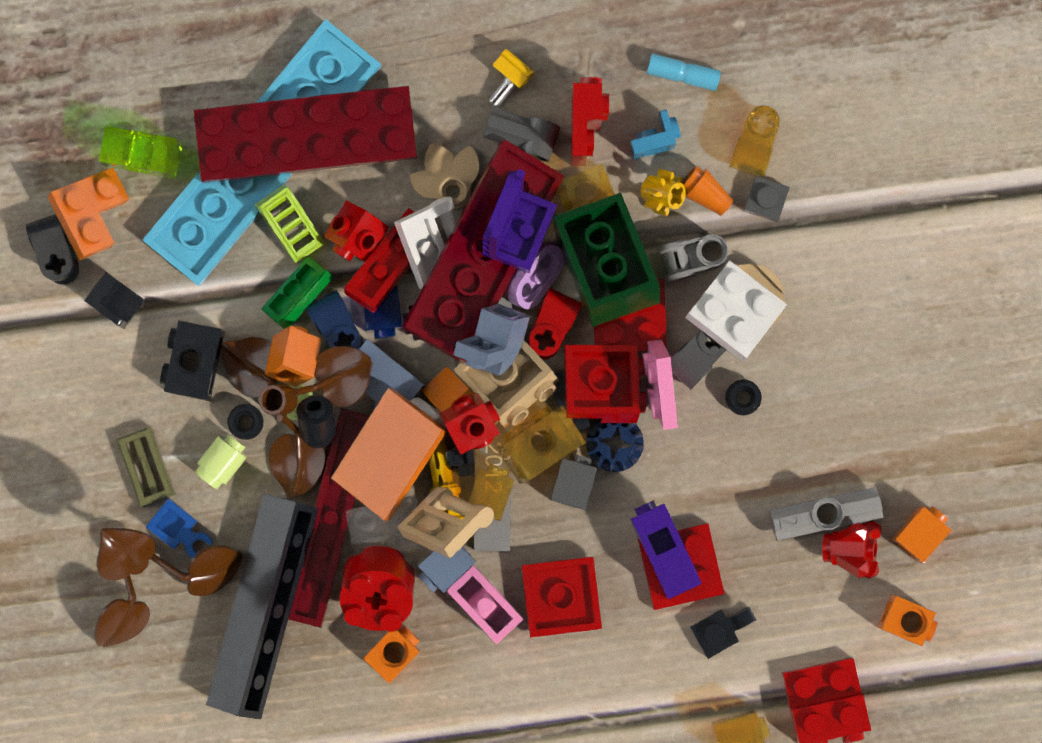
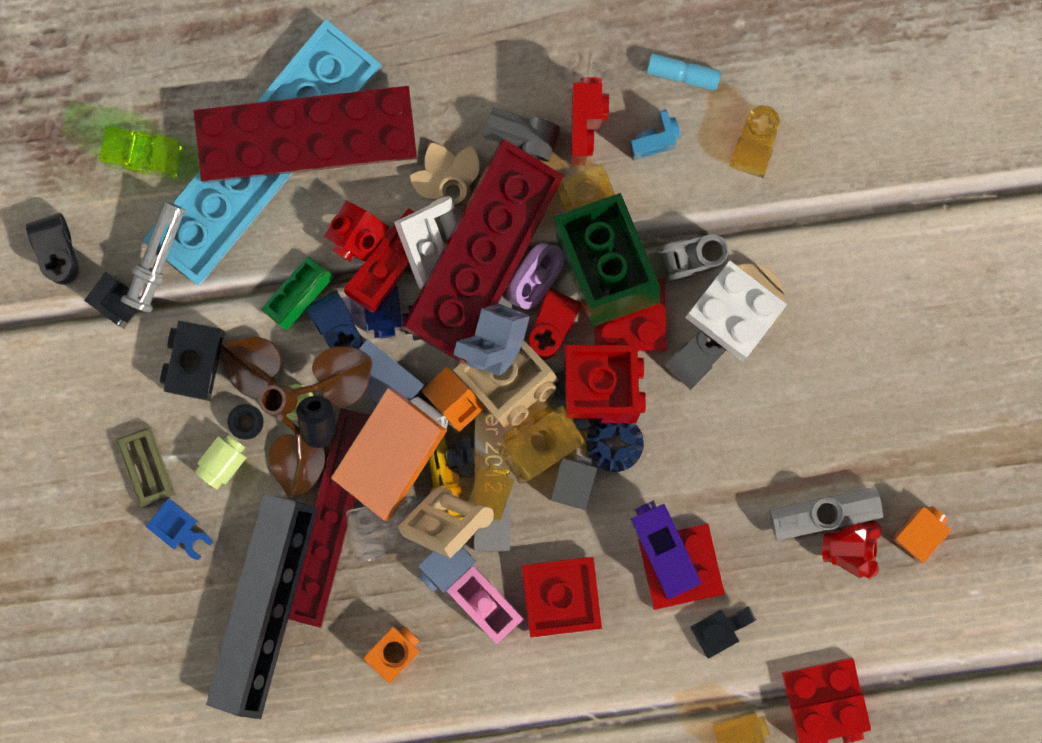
orange plate [47,168,129,260] -> none
reddish brown plant [94,528,242,647] -> none
lime slope [254,184,325,264] -> none
orange brick [265,326,322,388] -> none
red brick [339,546,415,632] -> none
red brick [439,393,501,454] -> none
dark purple plate [482,169,557,273] -> none
yellow piece [489,49,536,107] -> none
yellow gear [641,168,686,216] -> none
bright pink plate [642,340,678,430] -> none
orange cone [682,166,734,216] -> none
black plate [725,379,762,416] -> none
dark grey plate [743,176,790,222] -> none
orange brick [877,594,938,646] -> none
none -> light grey pin [121,201,186,312]

